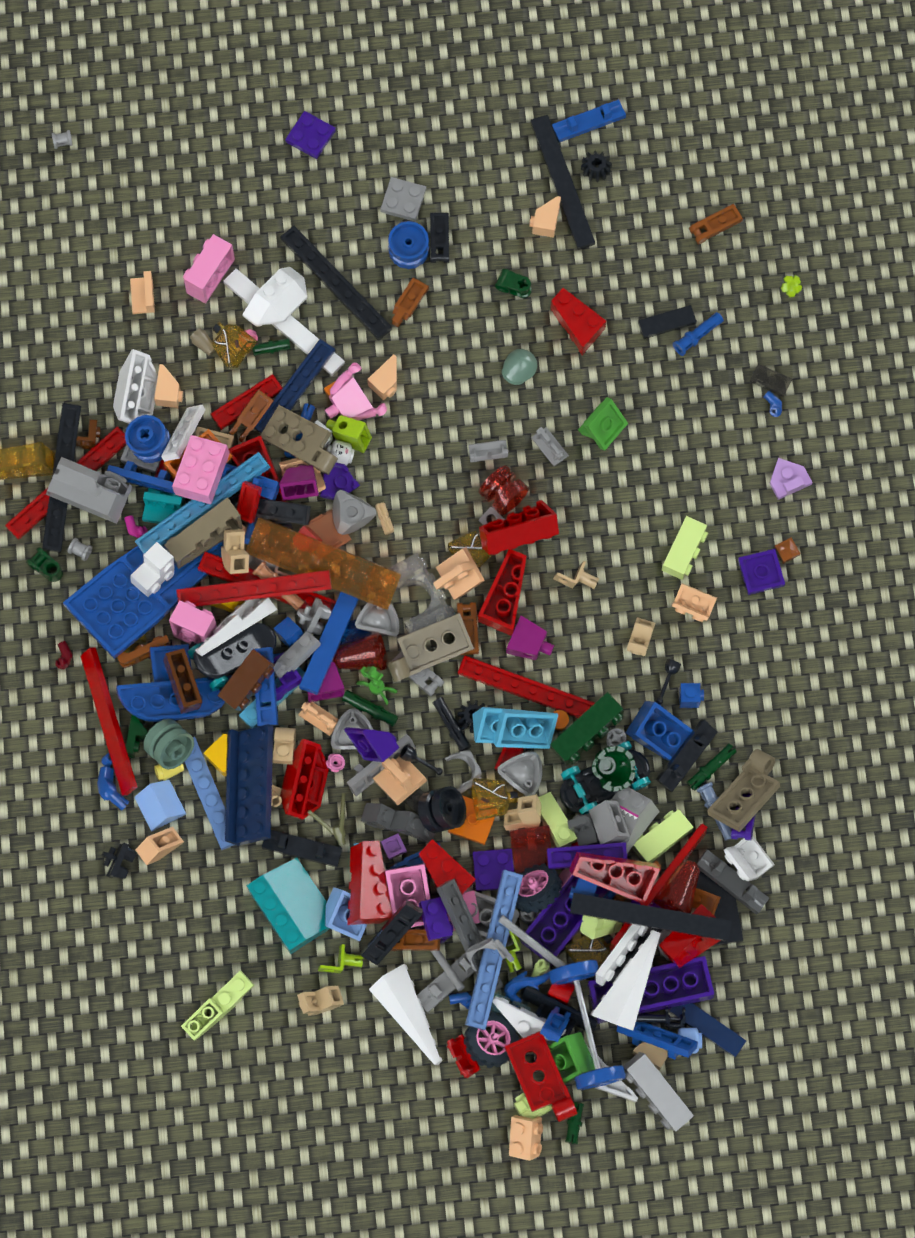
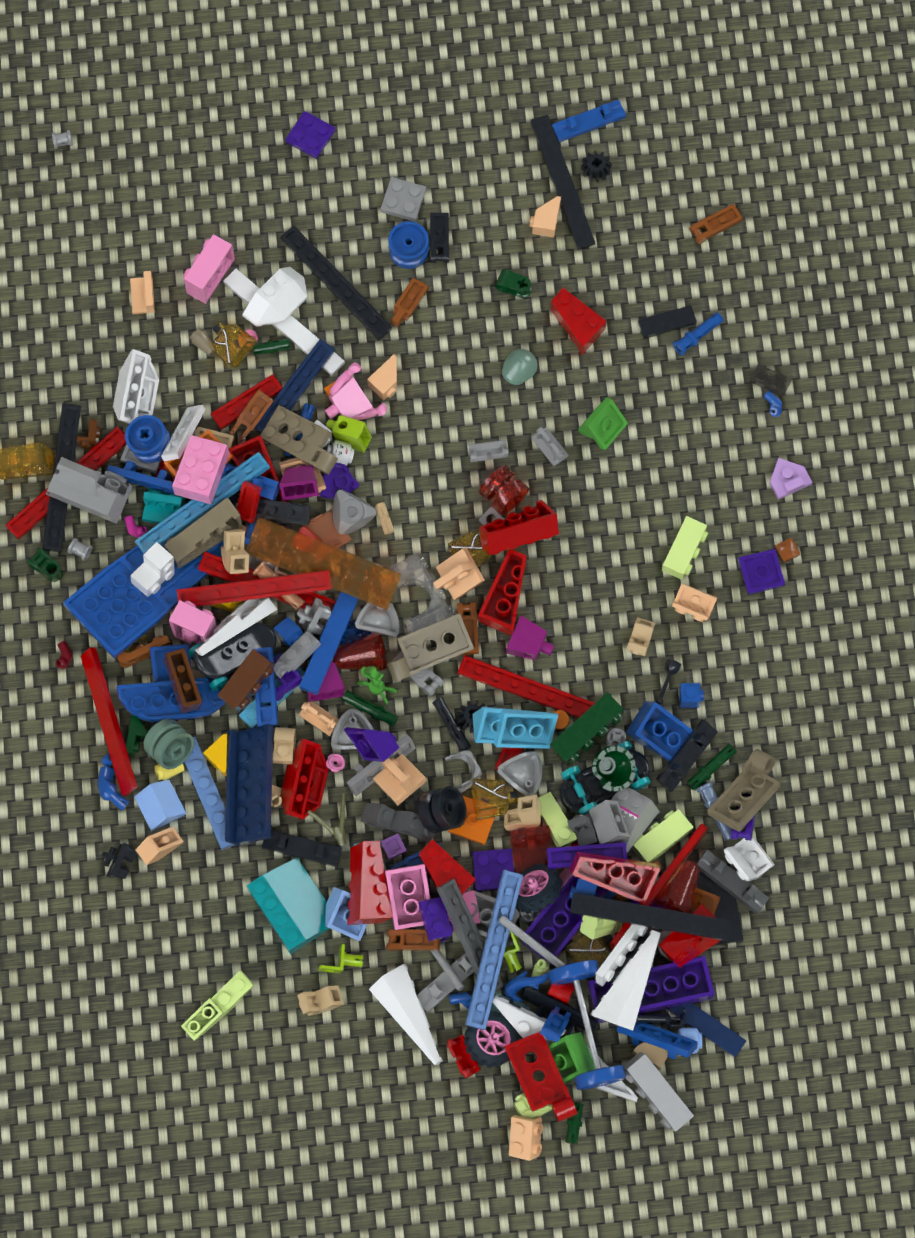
light nougat slope [154,364,183,408] -> none
black hinge [361,900,423,965] -> none
black hinge [400,744,443,775] -> none
light grey helmet [465,938,514,971] -> none
tan bracket [553,561,599,589] -> none
lime plant [781,275,802,298] -> none

